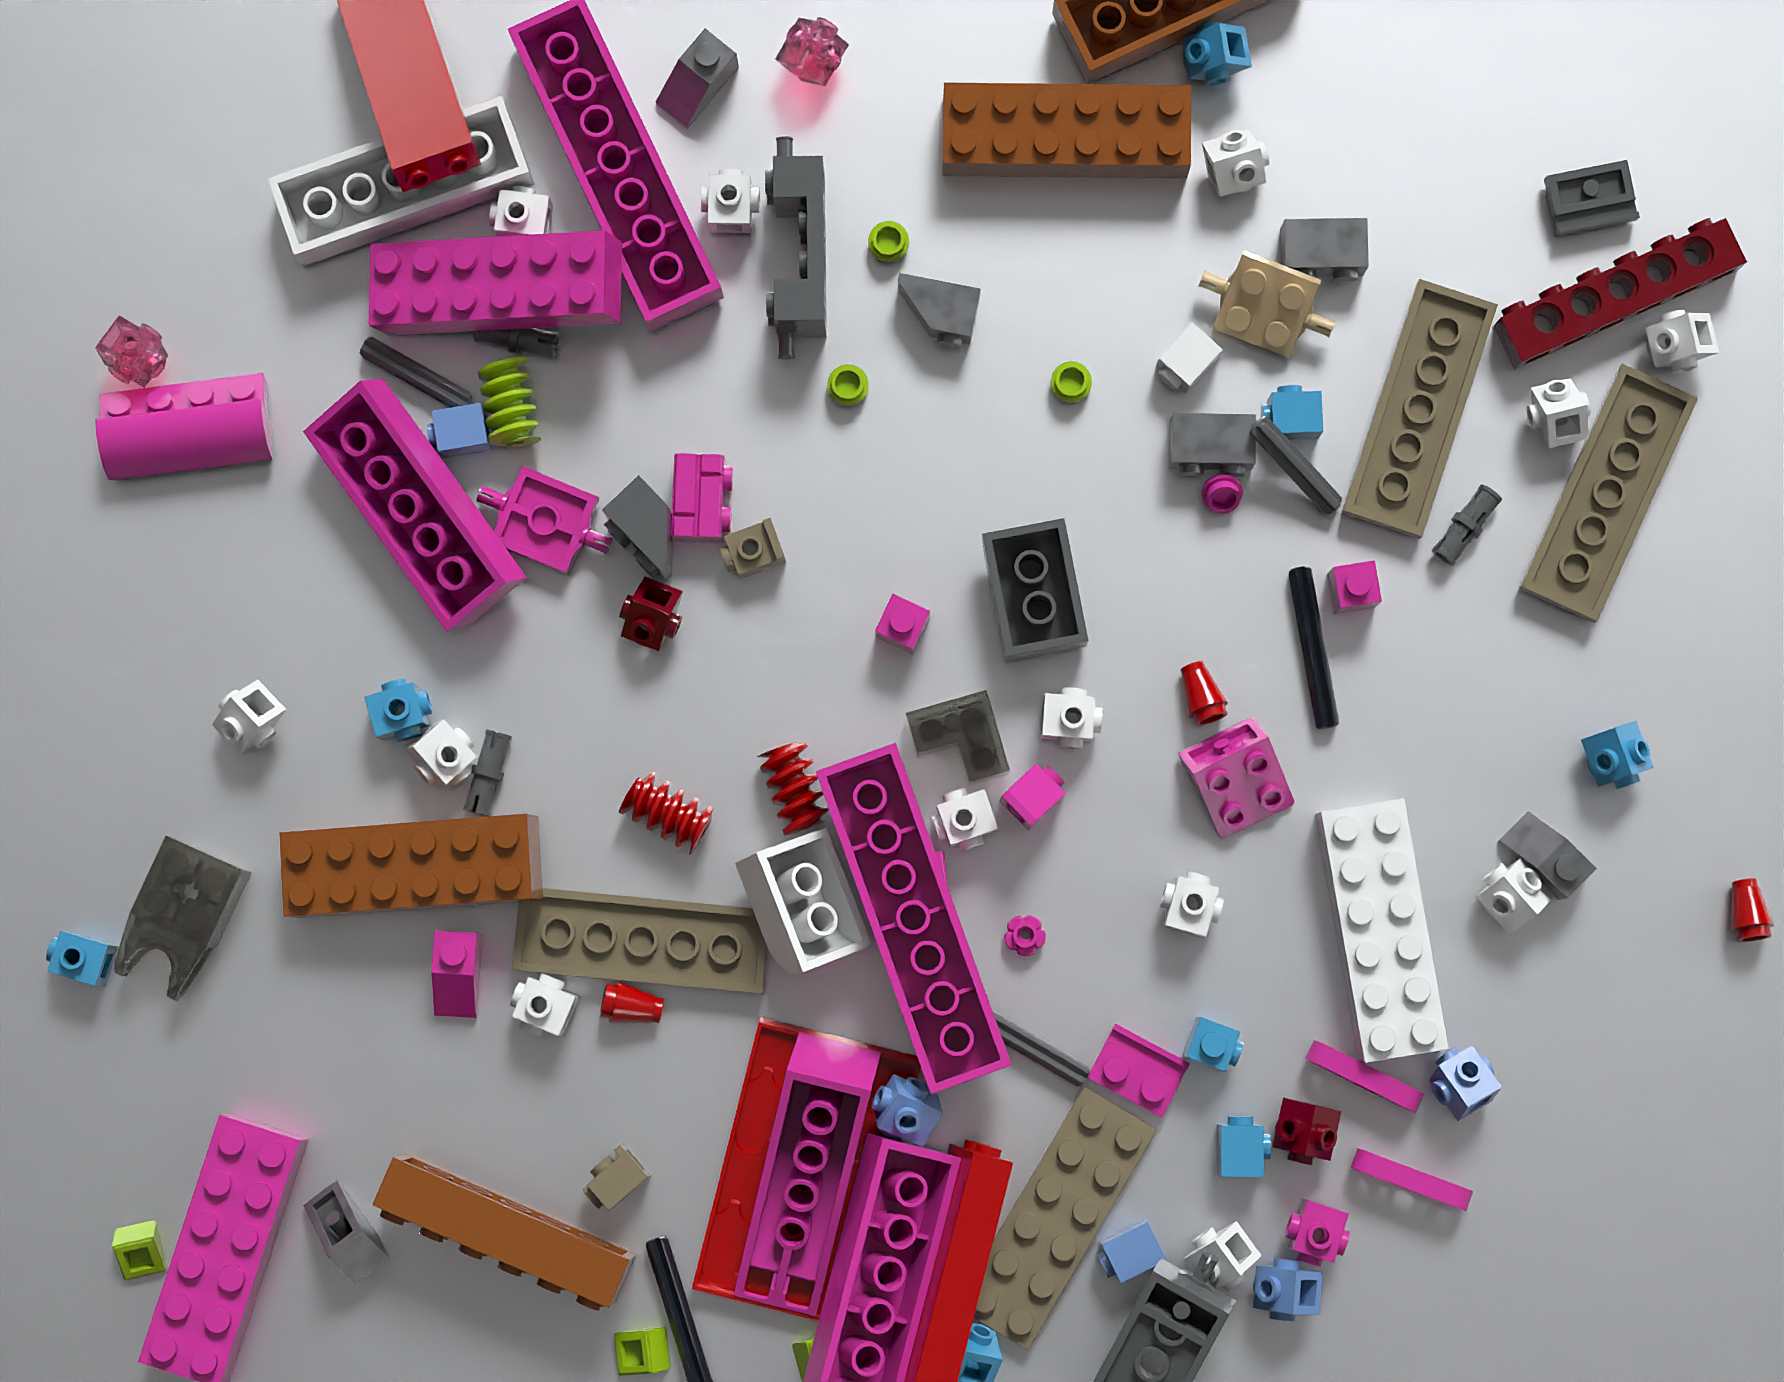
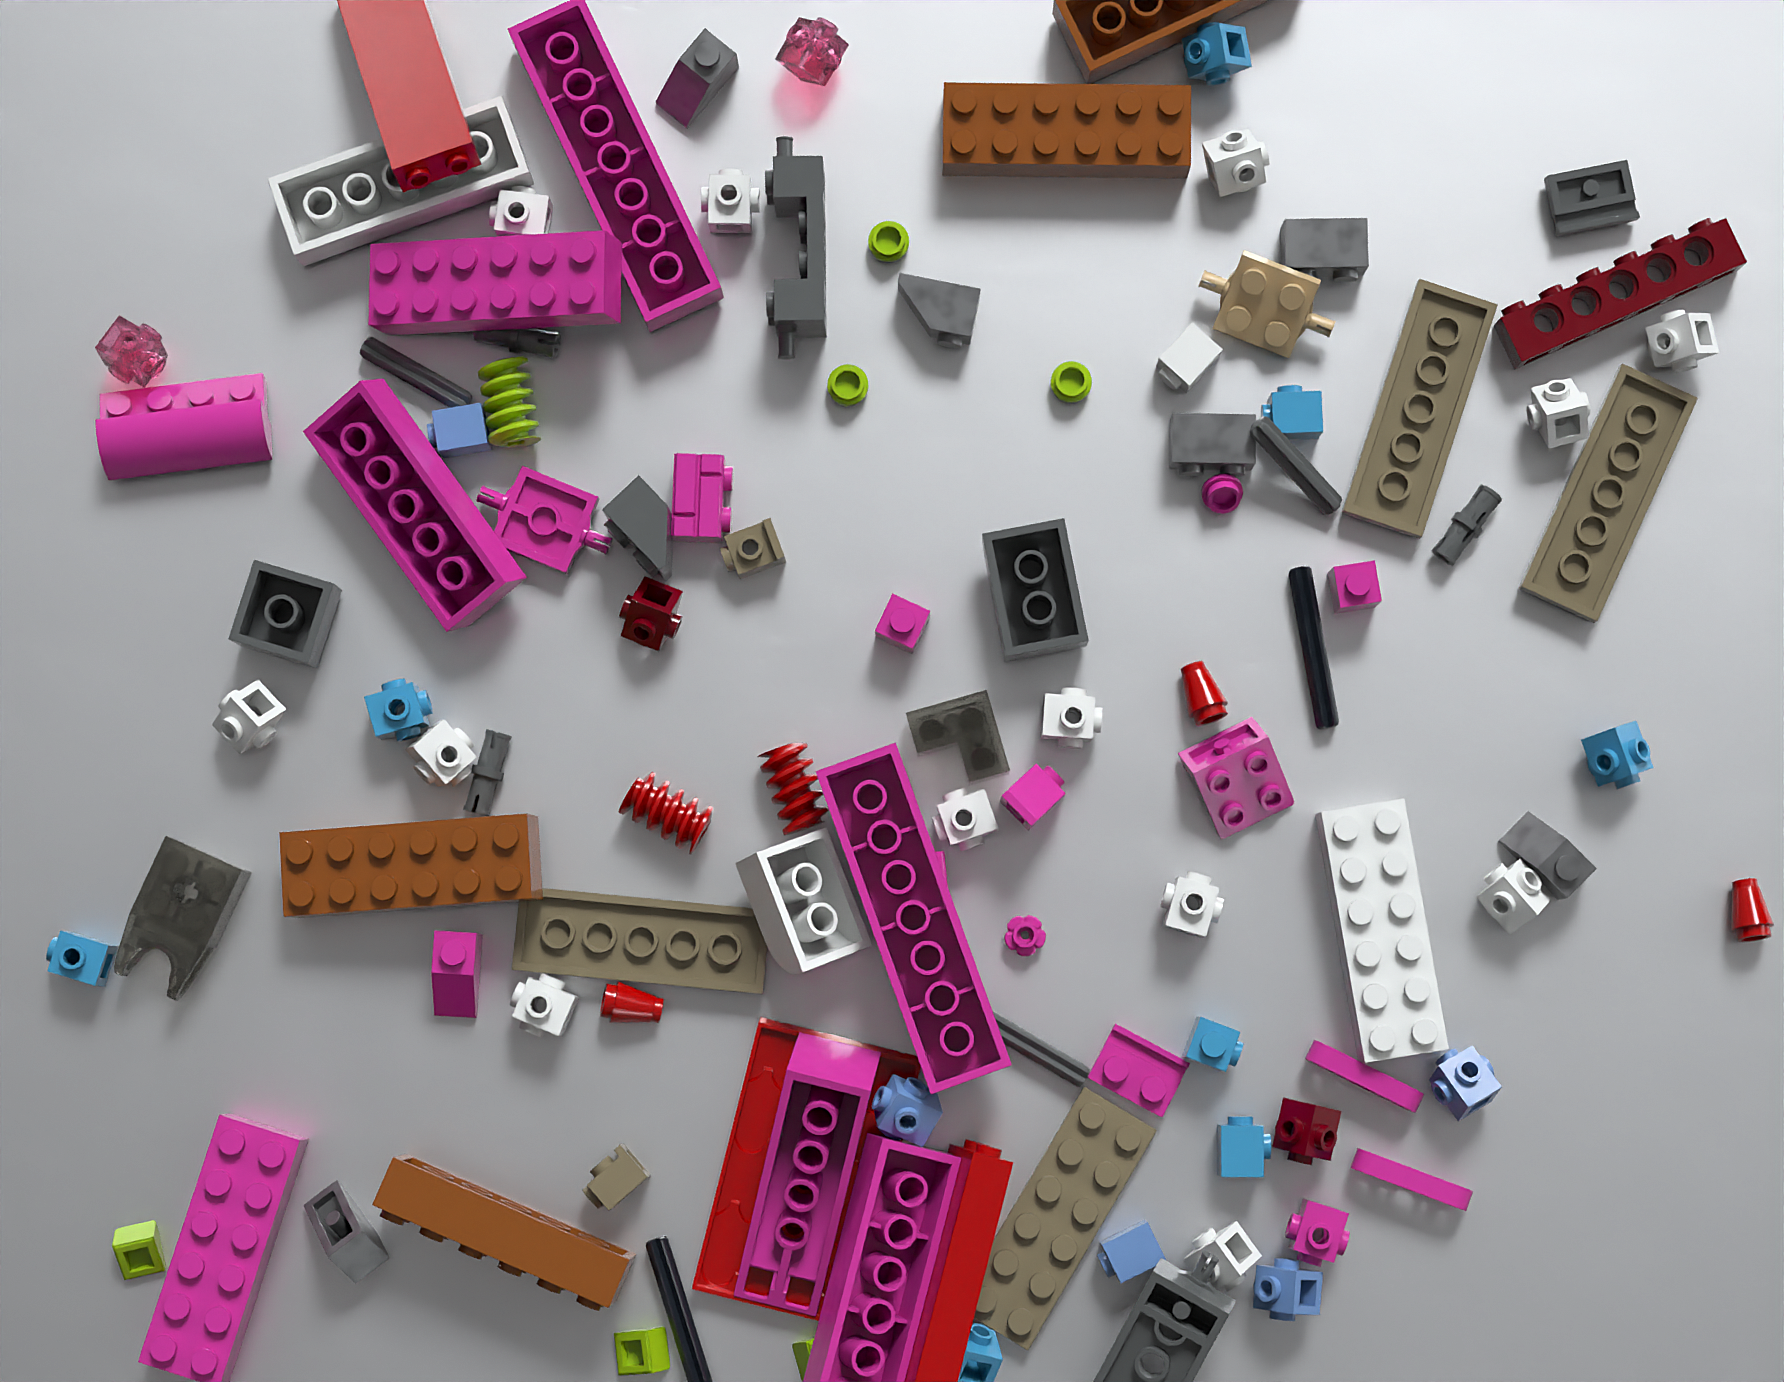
none -> dark grey brick [228,560,342,668]

